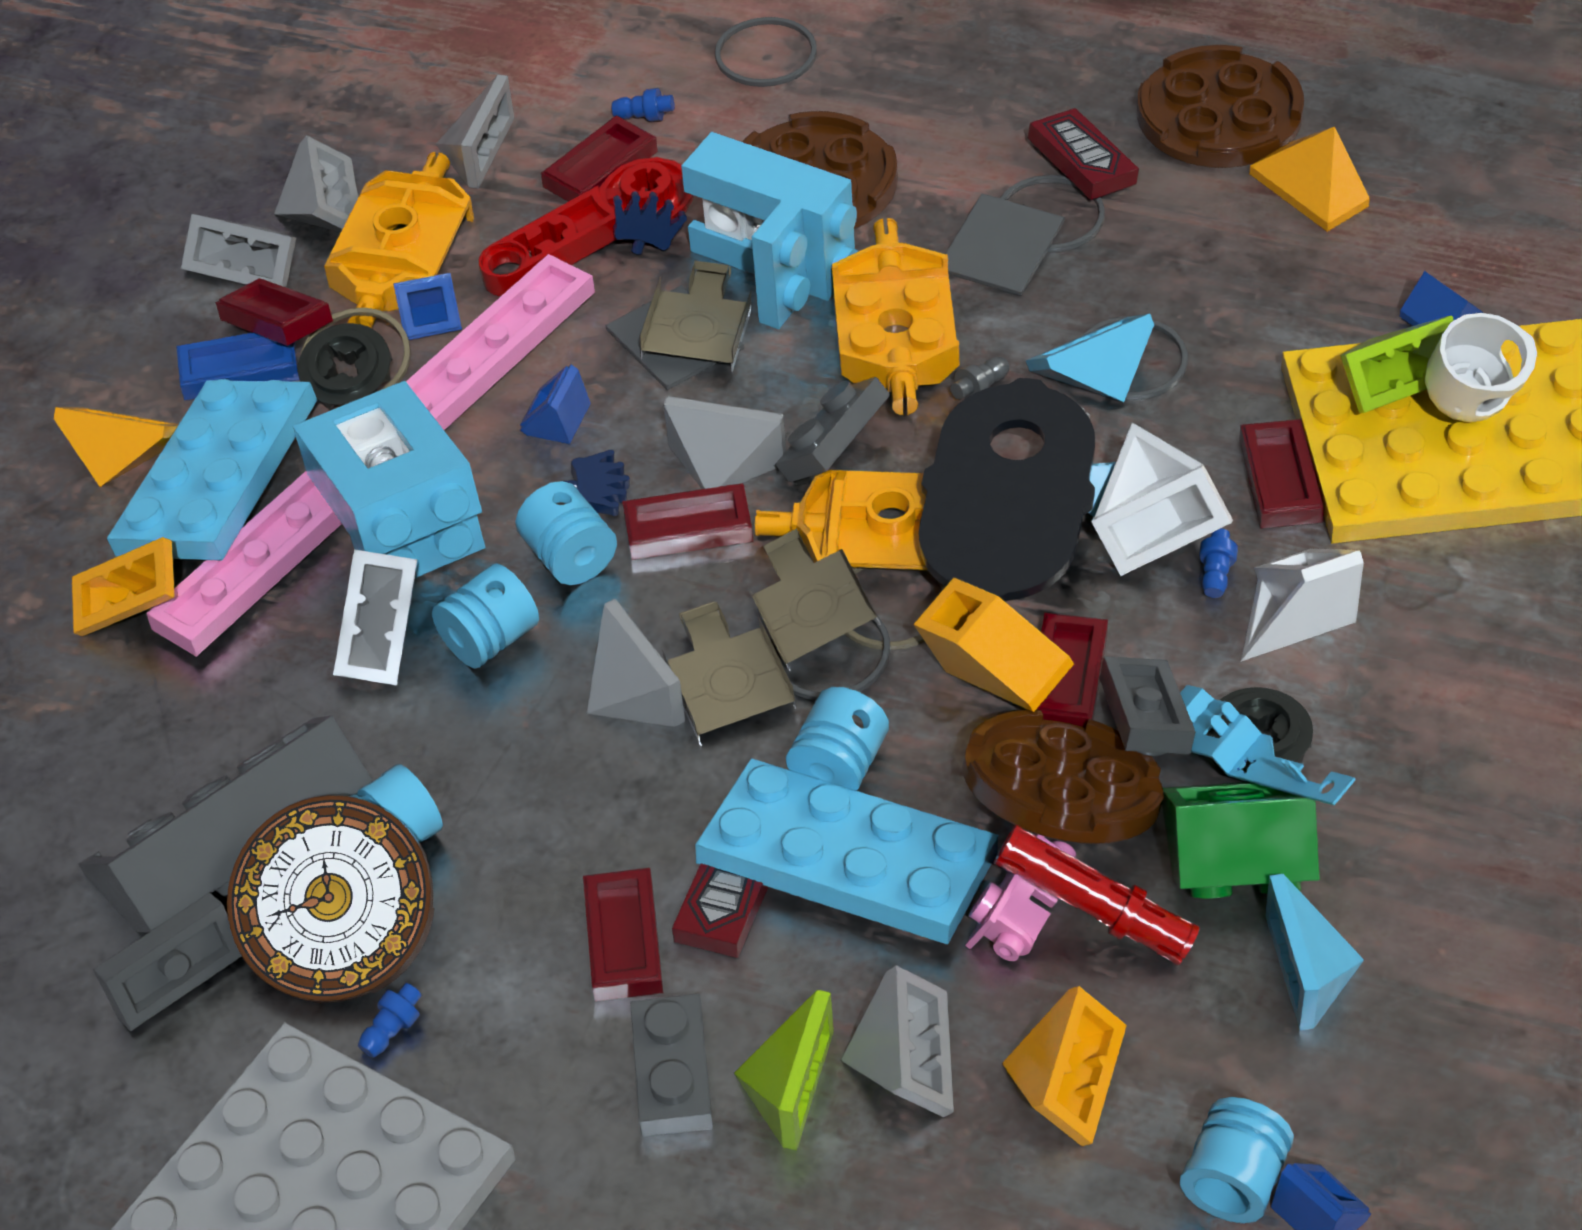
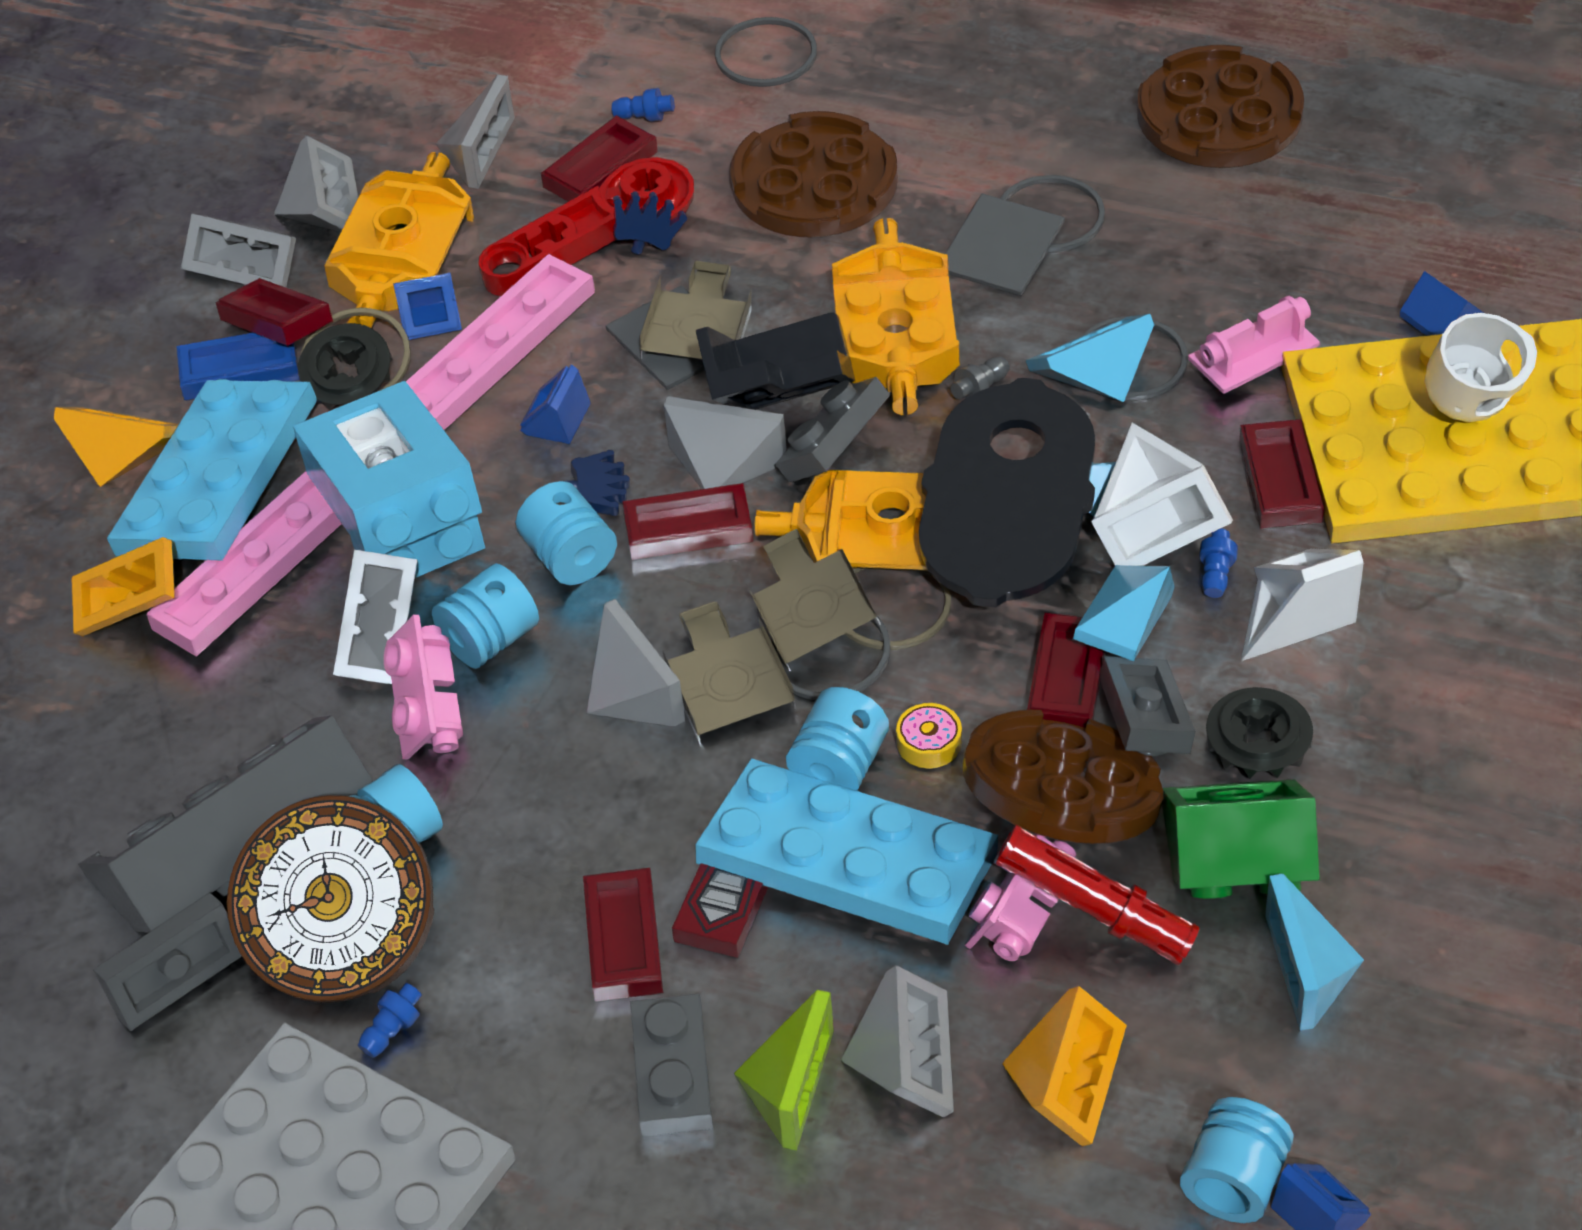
medium azure brick [681,132,858,330] -> none
light orange slope [913,578,1074,712] -> none
dark red tile [1028,108,1139,200] -> none
medium azure piece [1180,685,1356,805] -> none
light orange slope [1249,126,1370,232] -> none
lime slope [1340,315,1454,413] -> none
none -> bright pink hinge [384,614,463,760]
none -> black panel [696,312,856,410]
none -> tile [896,703,962,769]
none -> medium azure slope [1073,565,1175,661]
none -> bright pink hinge [1188,296,1320,394]

